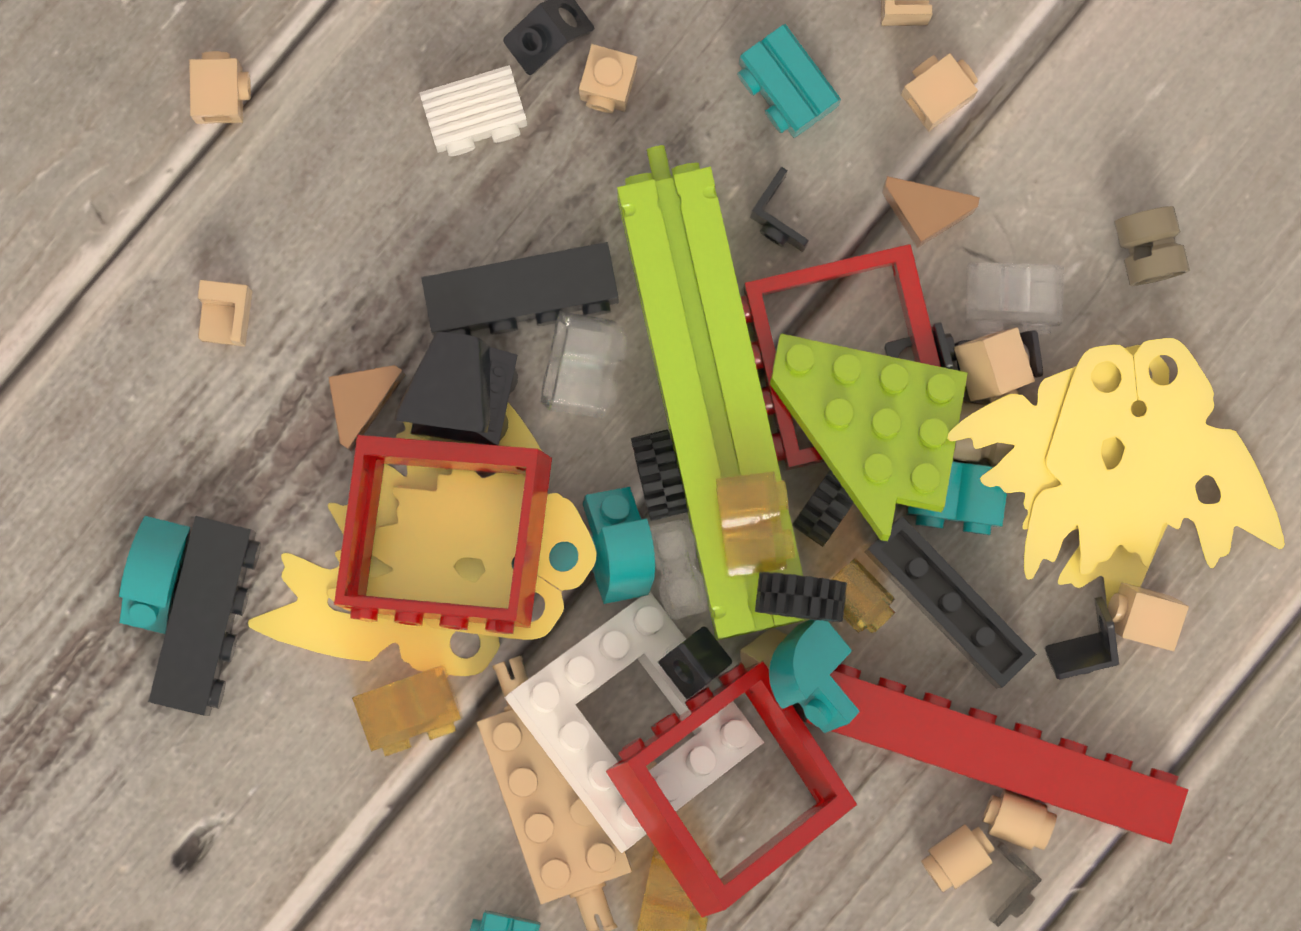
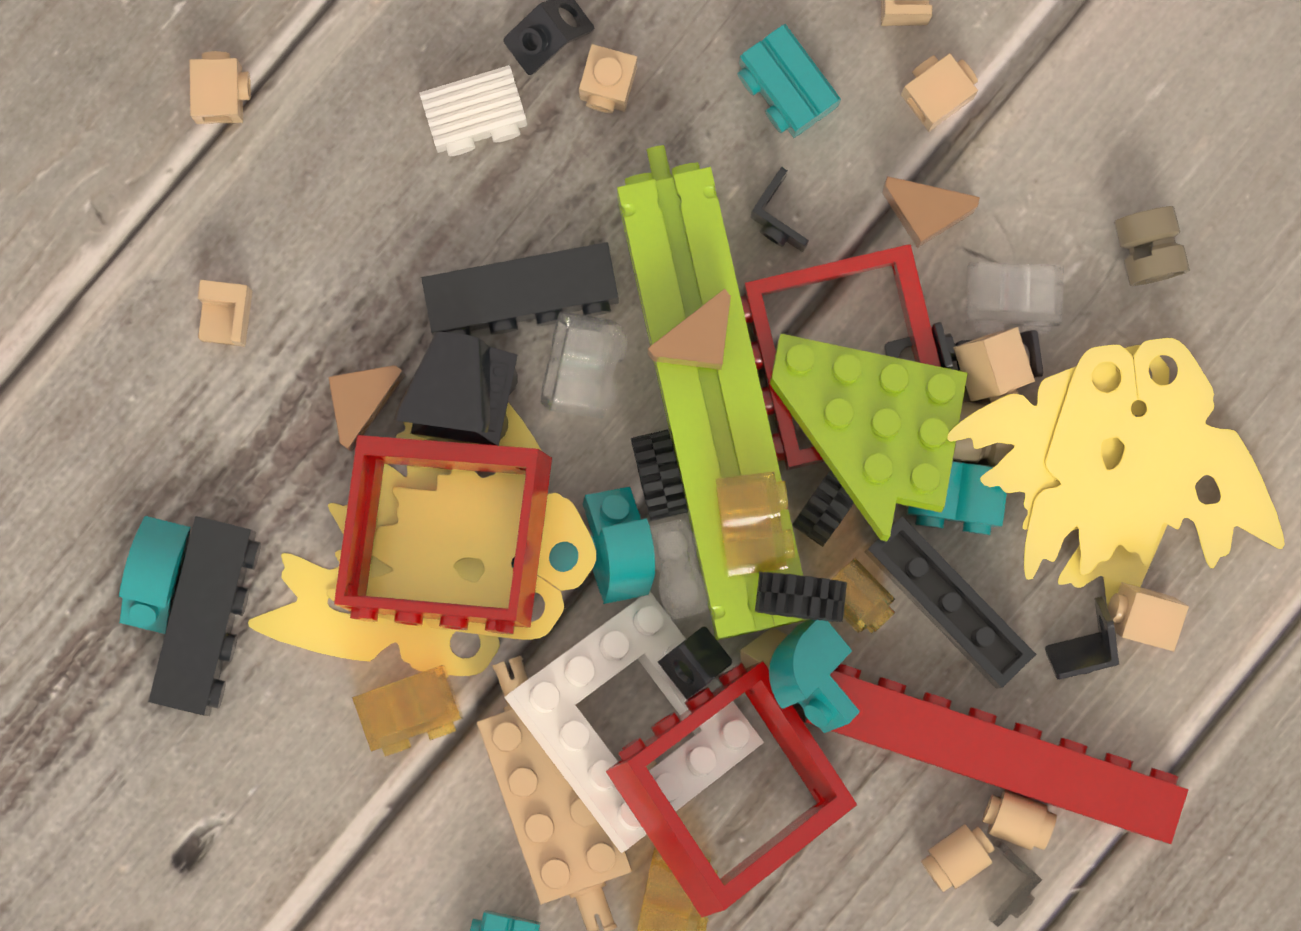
none -> medium nougat slope [647,289,731,370]

